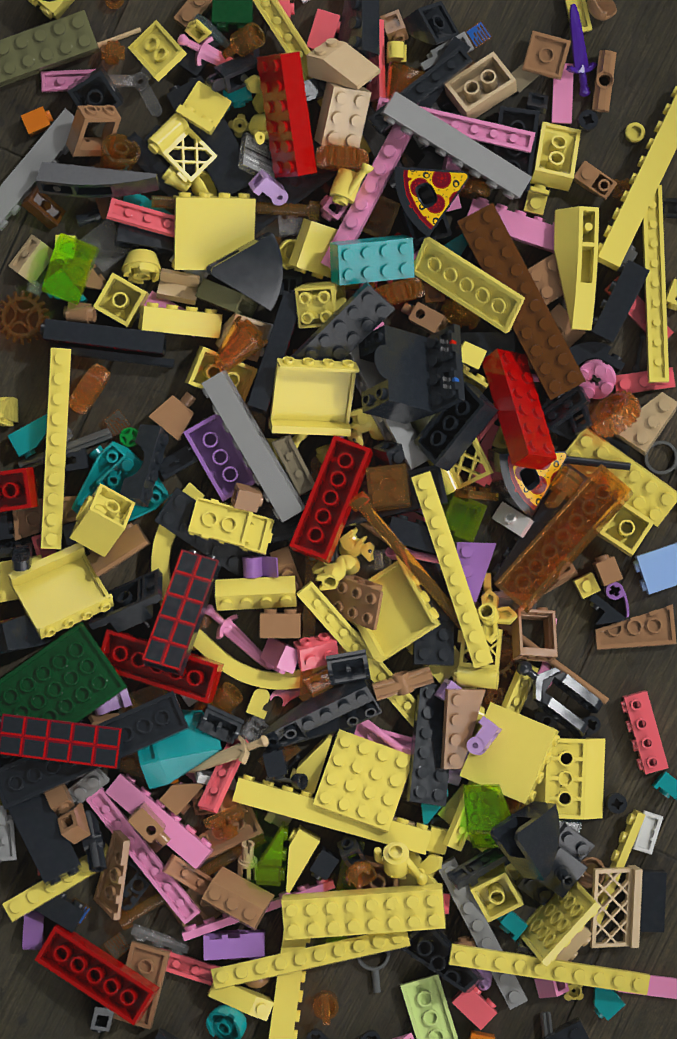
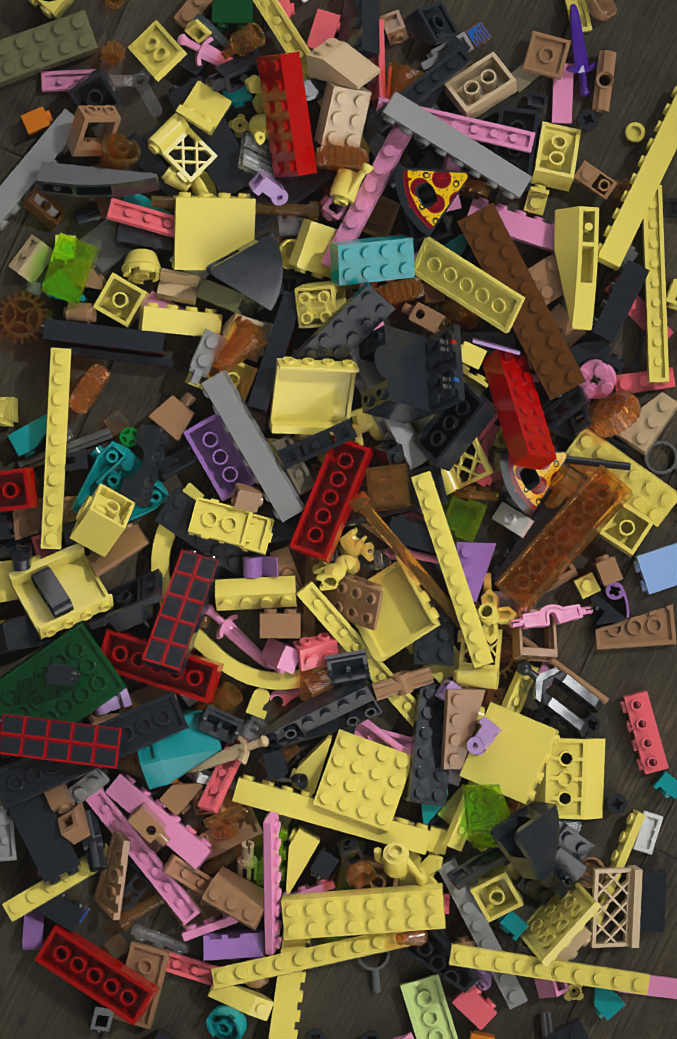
tan piece [97,27,141,49] -> none
clear orange piece [313,990,339,1026] -> none
light yellow leg [387,41,407,64] -> none
none -> black beam [30,566,74,619]
none -> black piece [46,663,82,687]
none -> light grey hinge [189,329,224,385]
none -> bright pink plate [263,812,282,956]
none -> black hinge [277,418,357,469]
none -> clear orange cone [396,930,427,946]
none -> lavender piece [472,338,520,355]
none -> bright pink piece [509,604,593,629]

